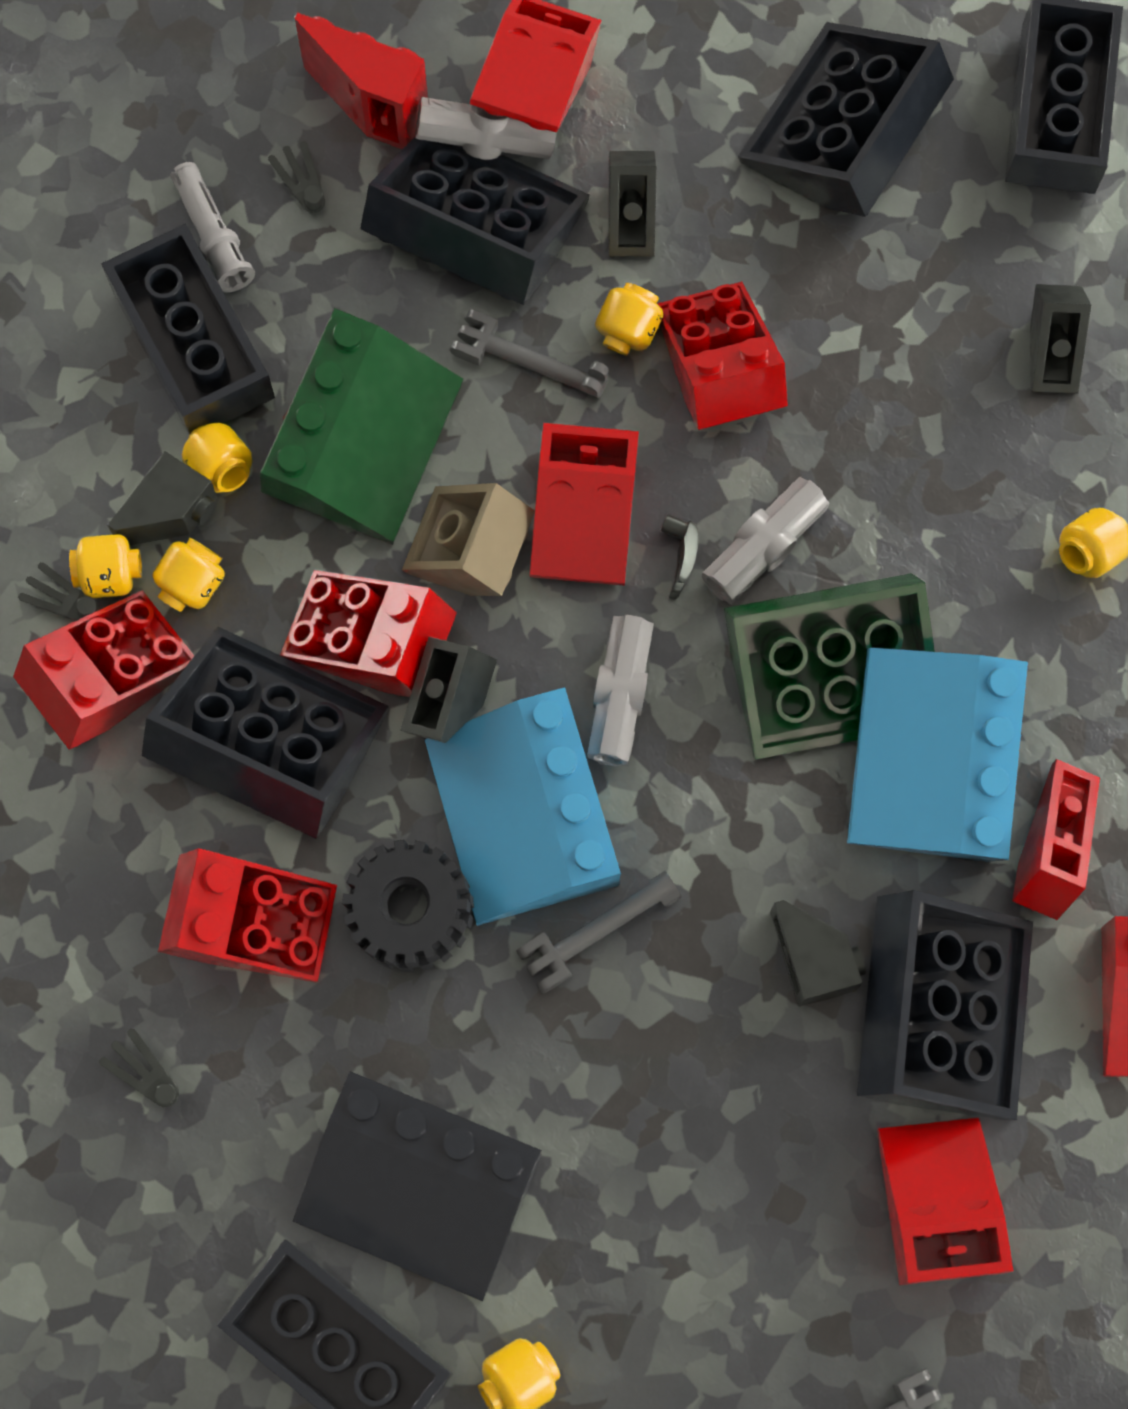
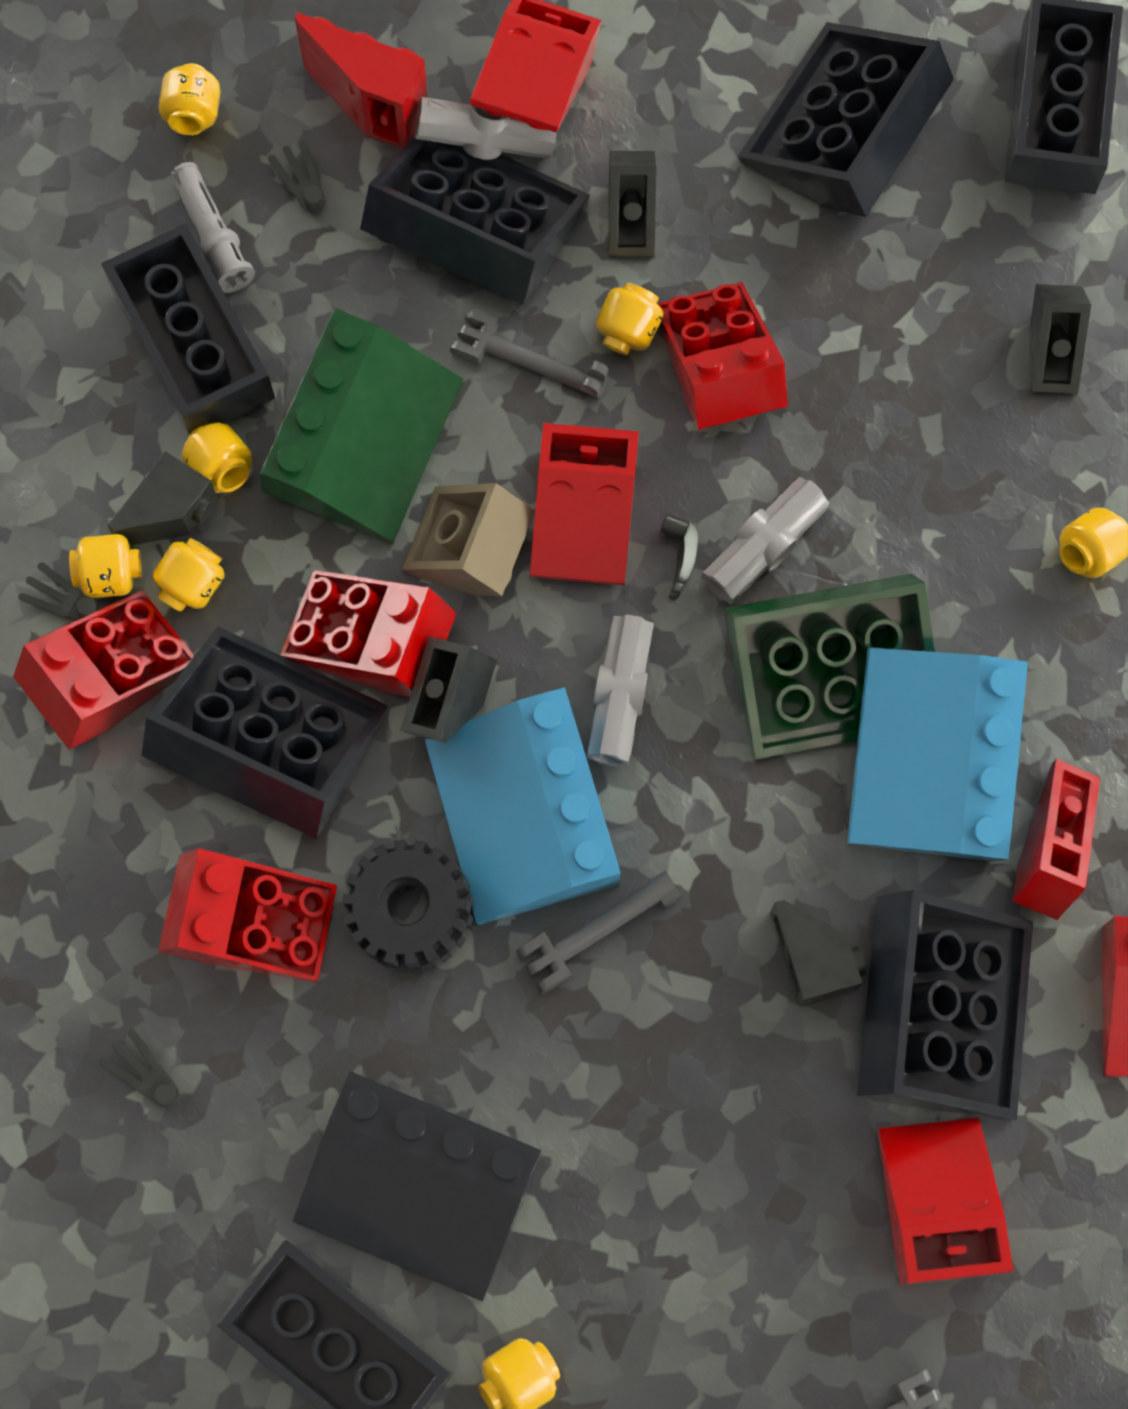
none -> yellow head [158,63,221,135]

